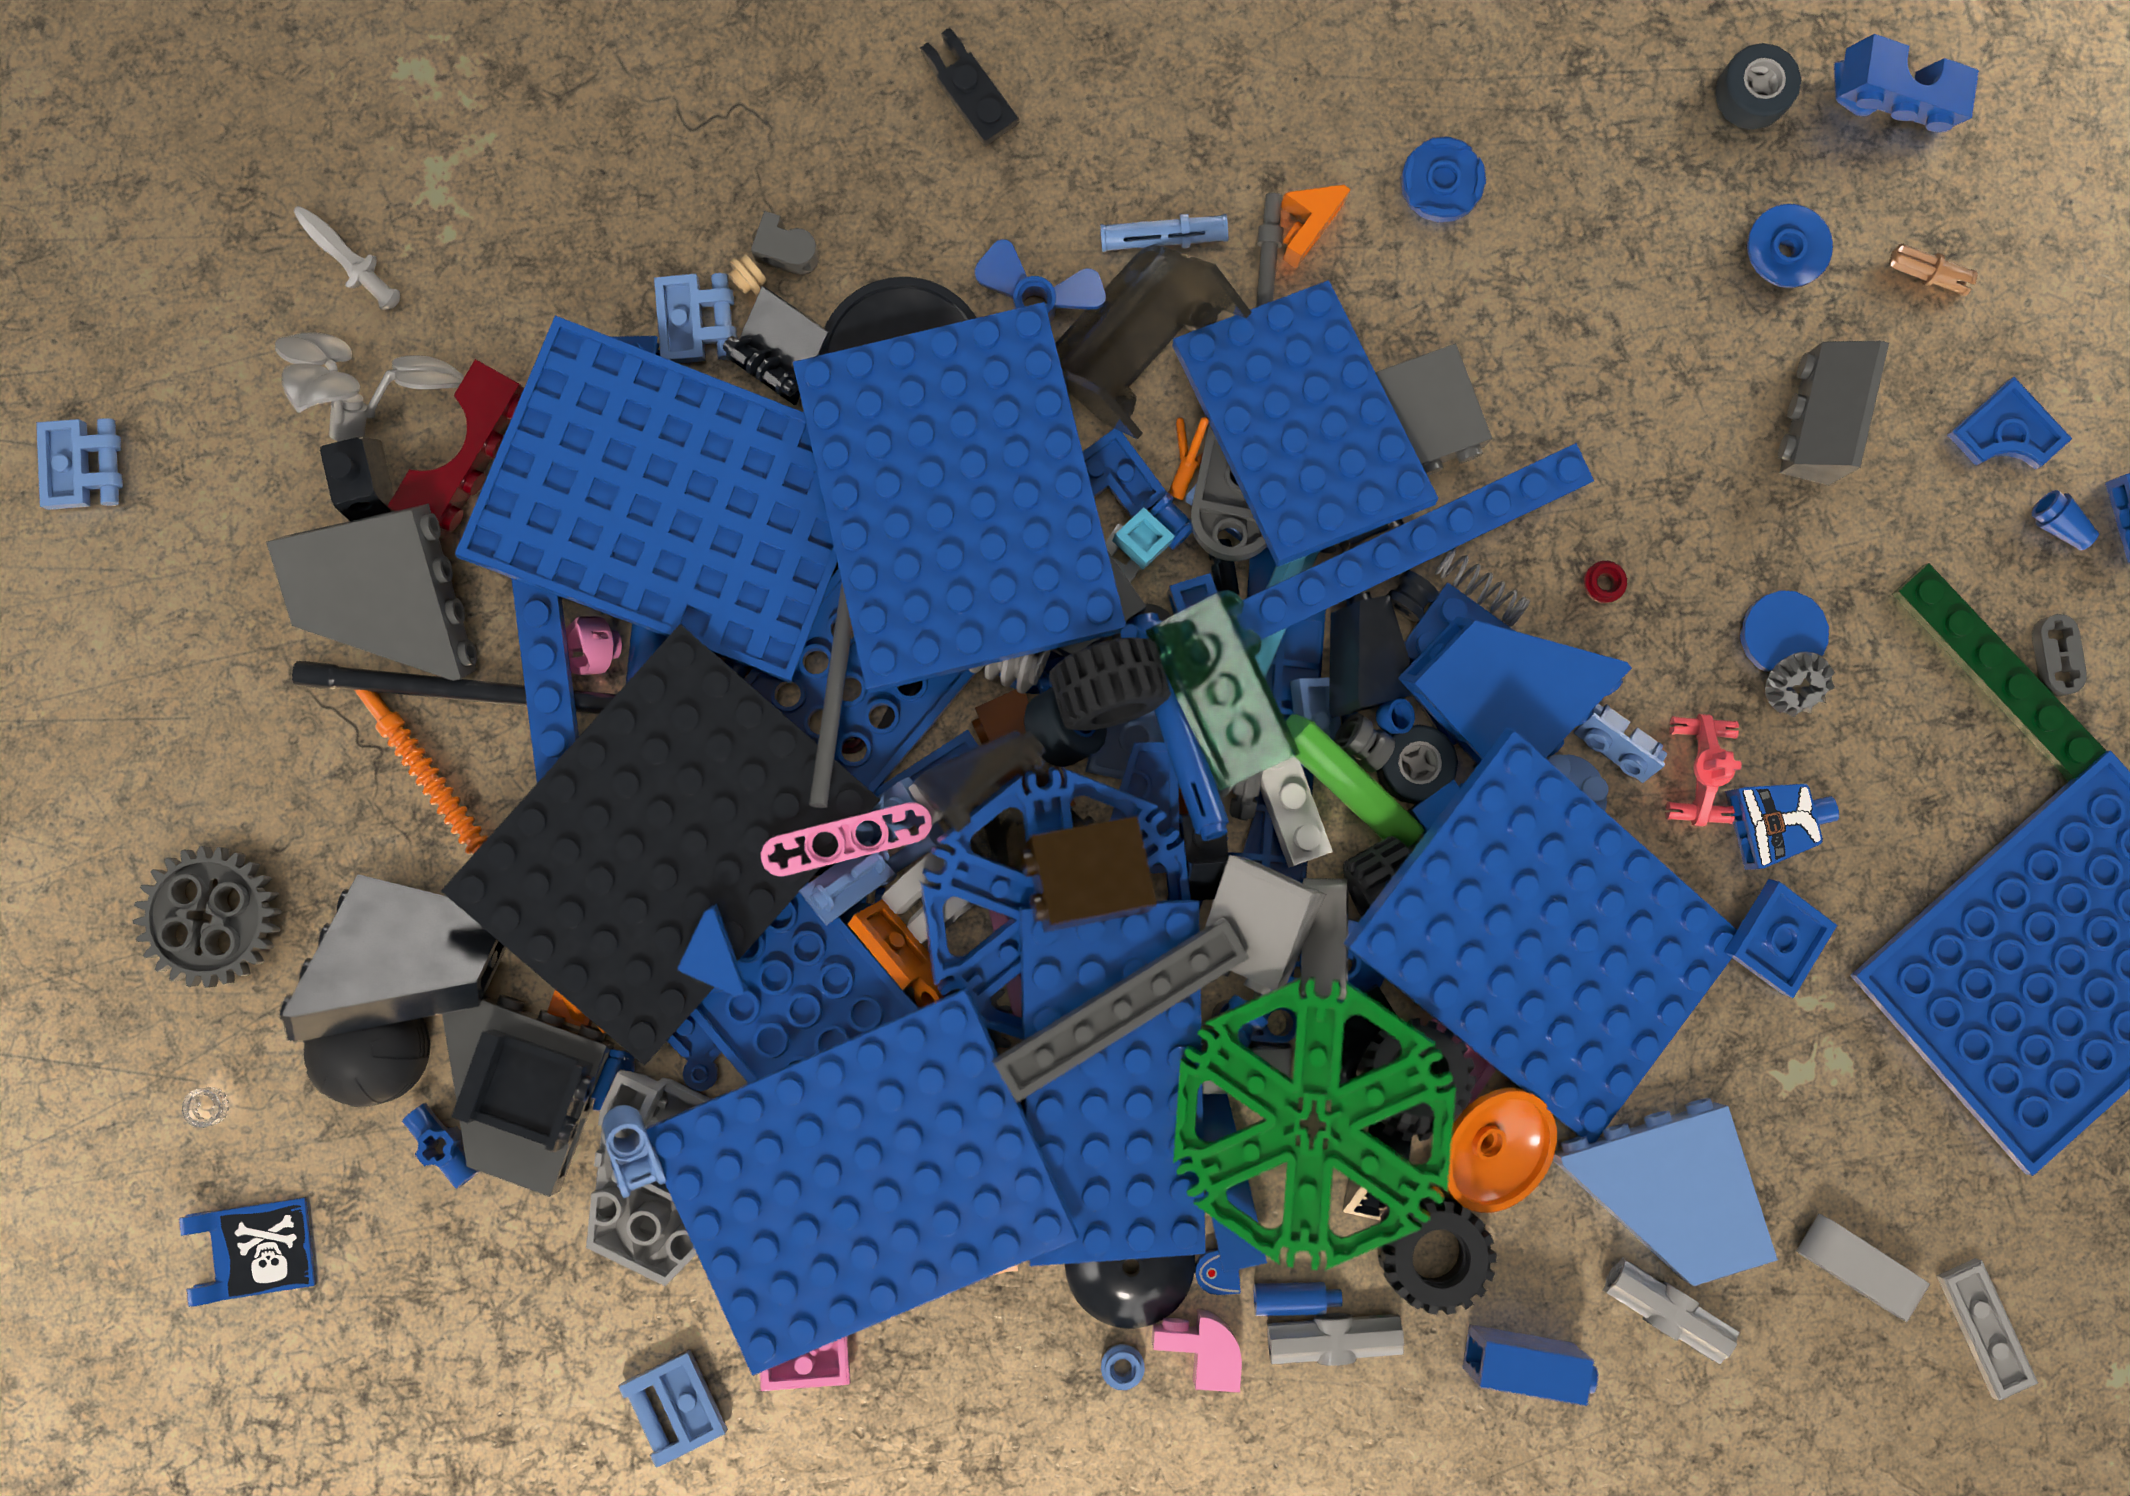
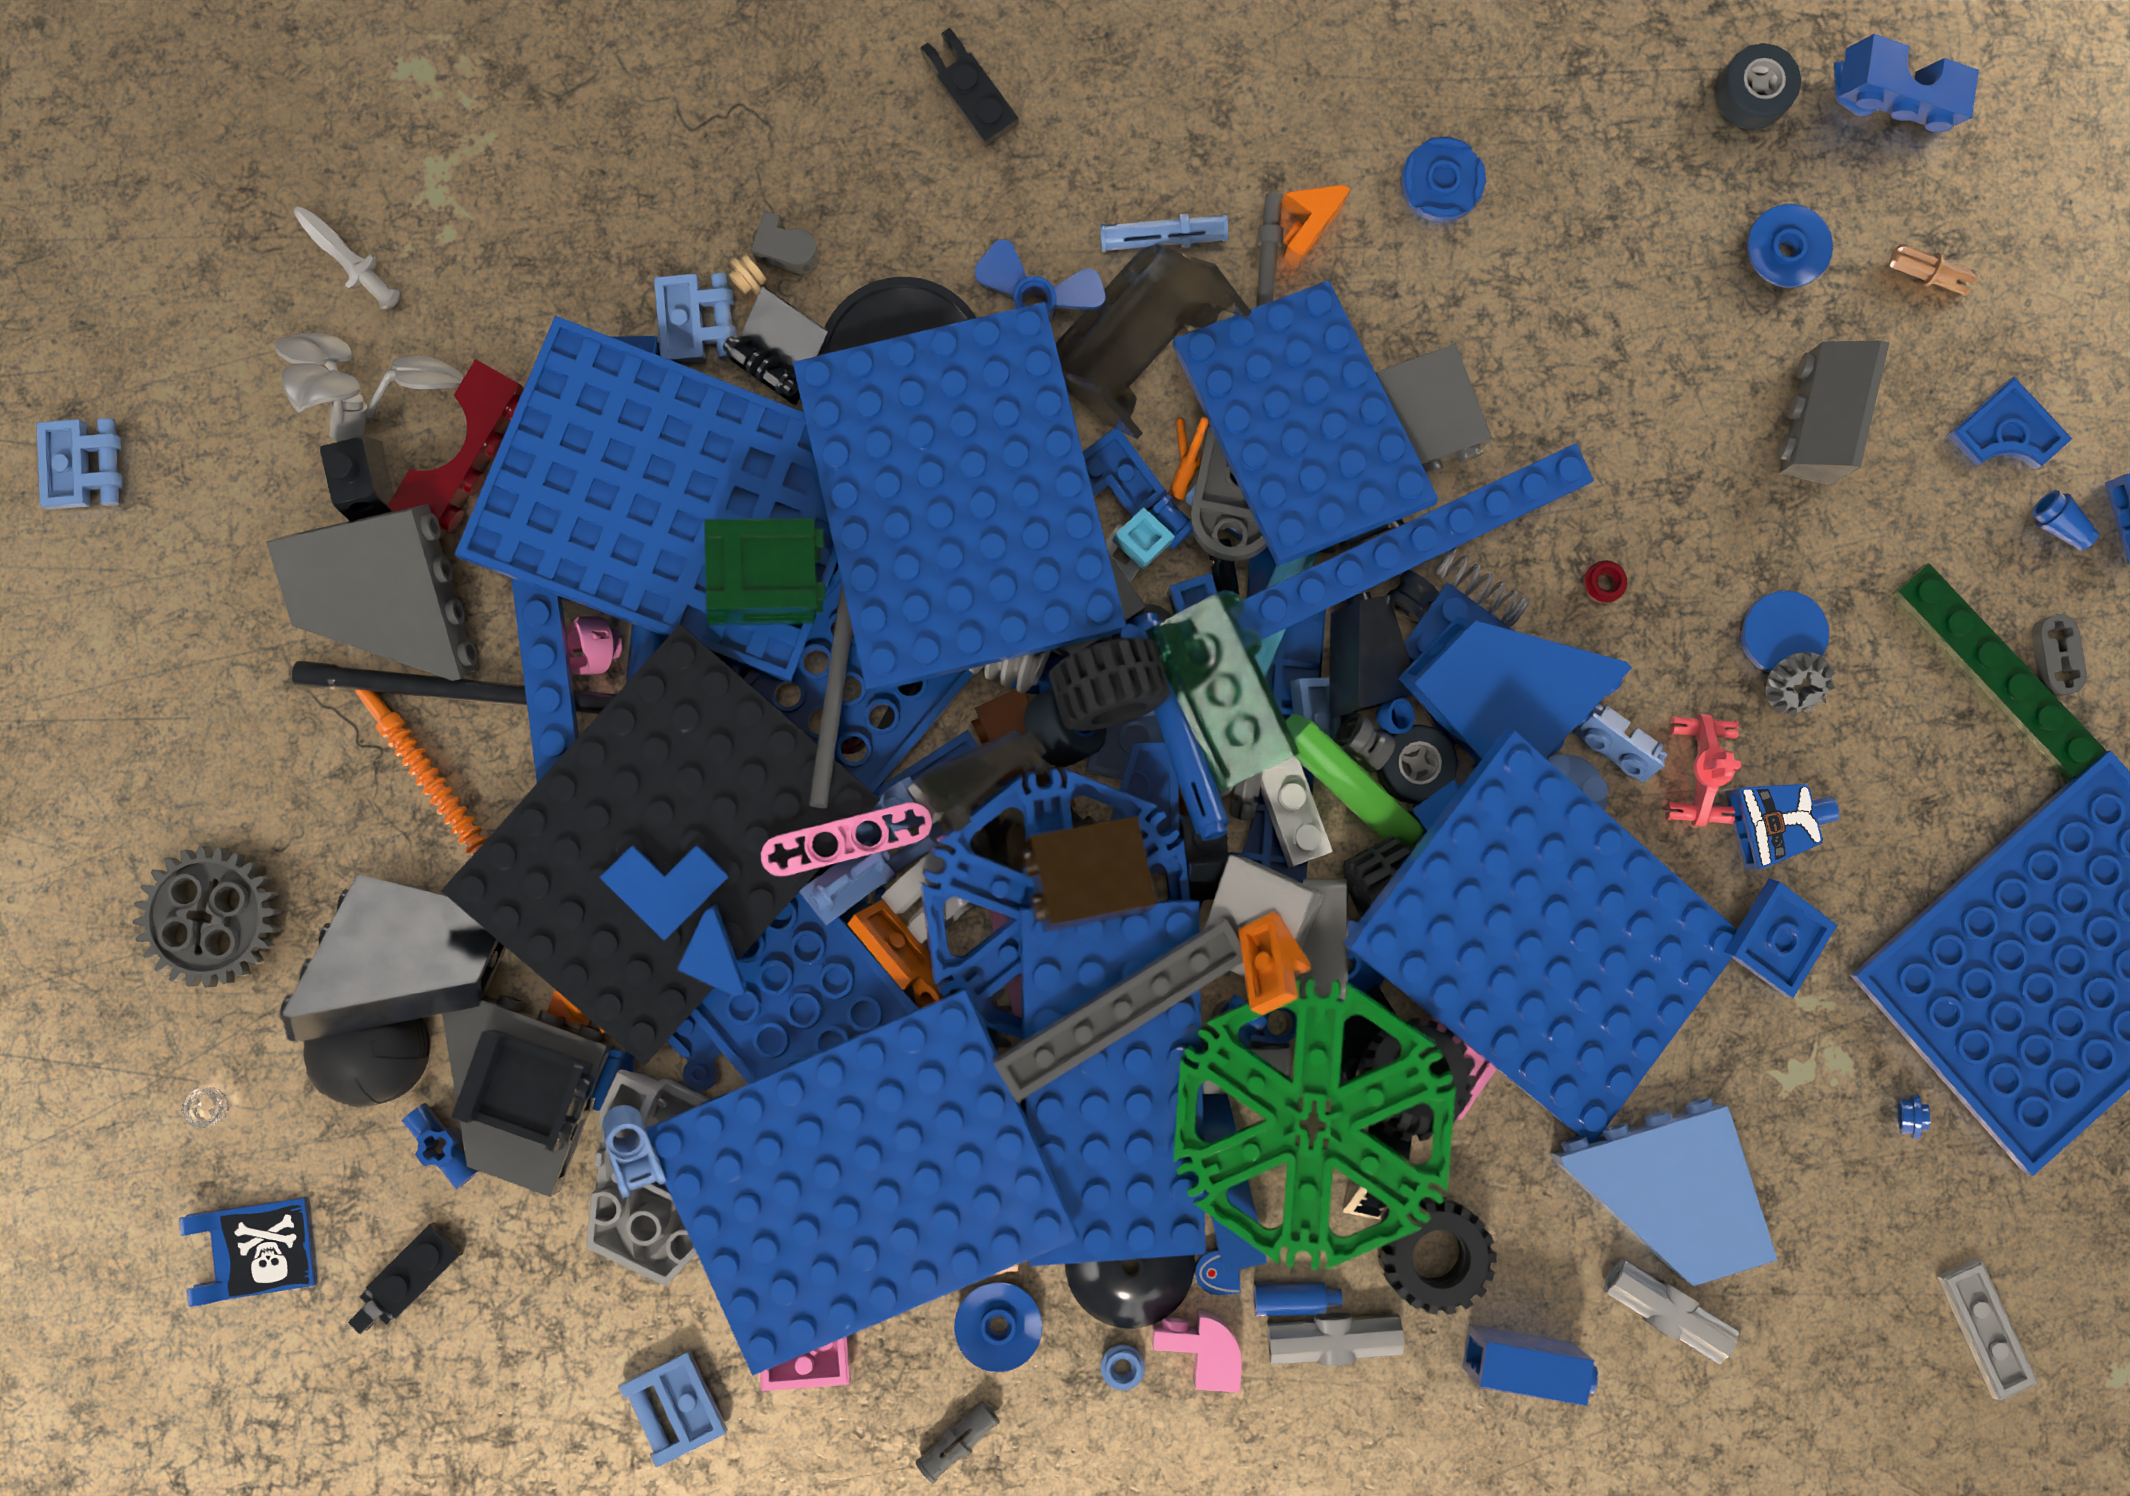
orange dish [1448,1088,1557,1213] -> none
light grey beam [1796,1214,1930,1322] -> none
none -> black hinge [348,1222,463,1335]
none -> blue tile [600,845,729,941]
none -> dark green container [704,518,825,626]
none -> dark grey pin [915,1401,1000,1483]
none -> blue dish [954,1282,1042,1372]
none -> orange slope [1238,912,1311,1015]
none -> blue plate [1898,1095,1930,1139]

